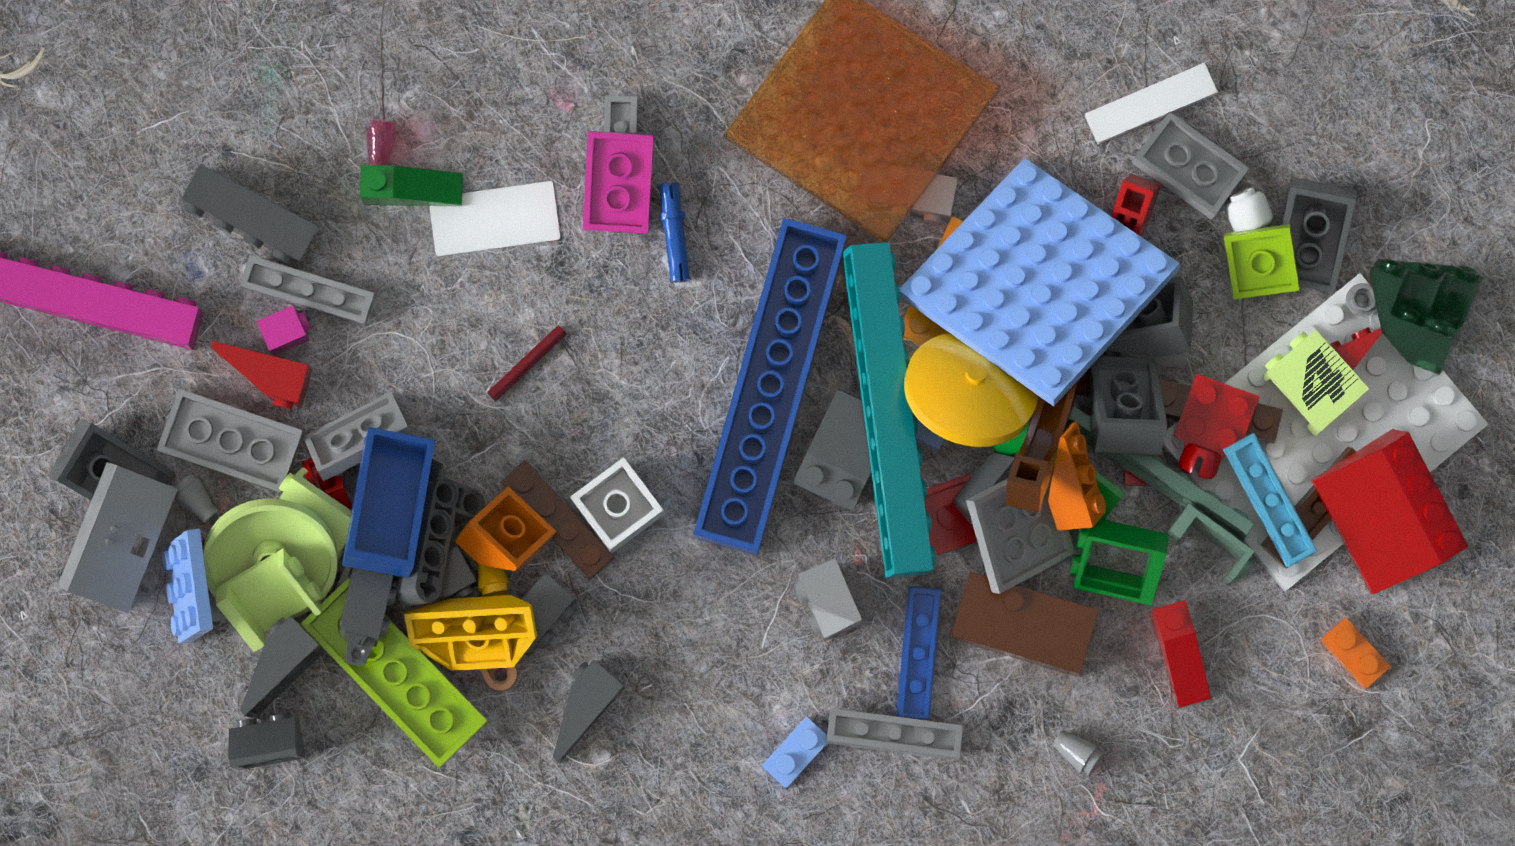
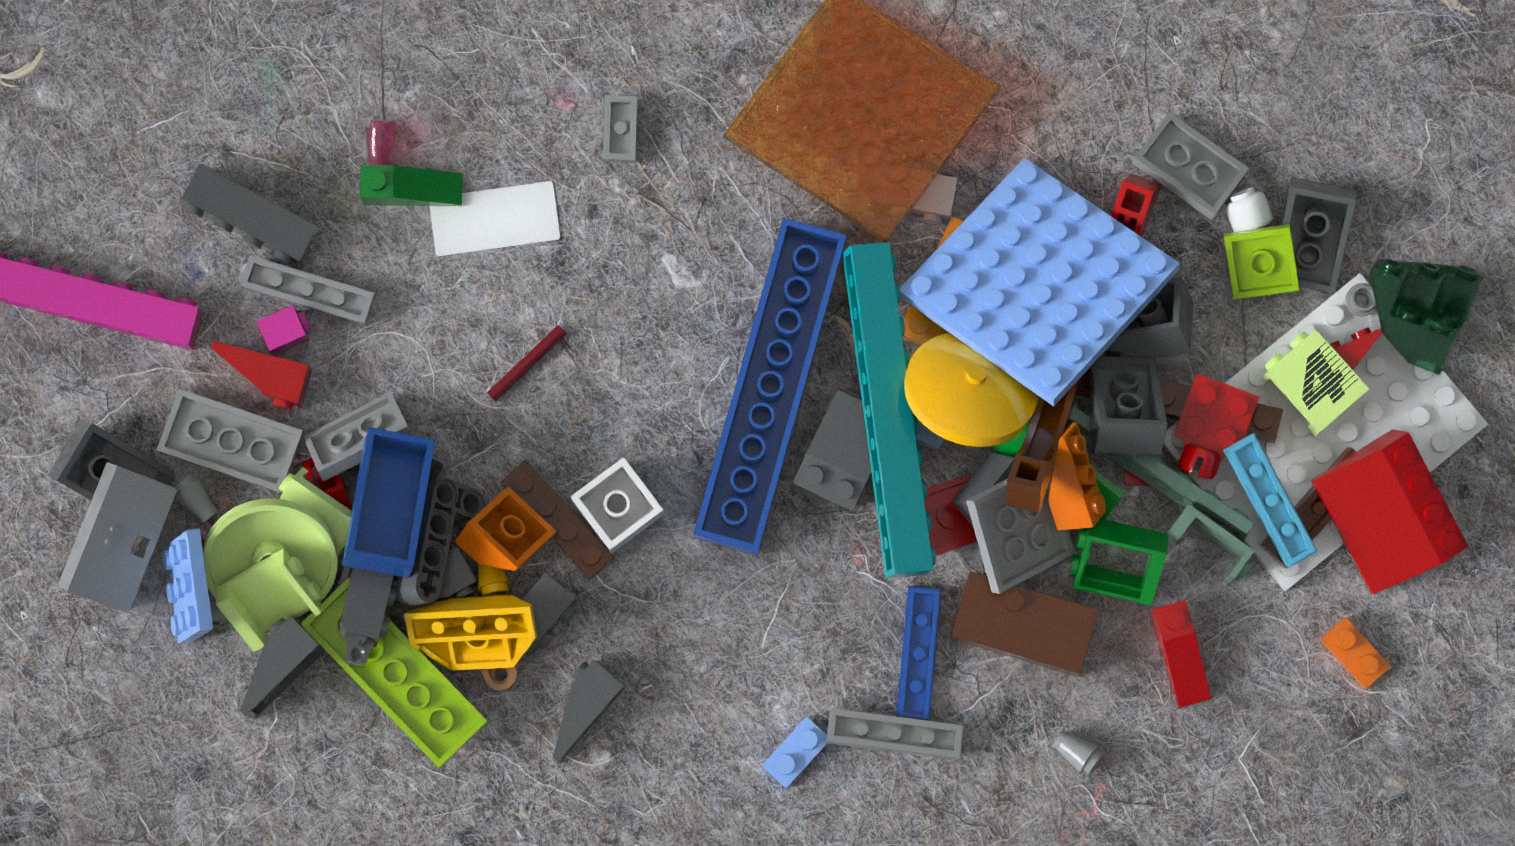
dark grey slope [229,712,305,770] -> none
dark pink plate [582,130,654,234] -> none
blue pin [658,182,691,283] -> none
light grey slope [795,558,862,641] -> none
white tile [1085,63,1218,145] -> none

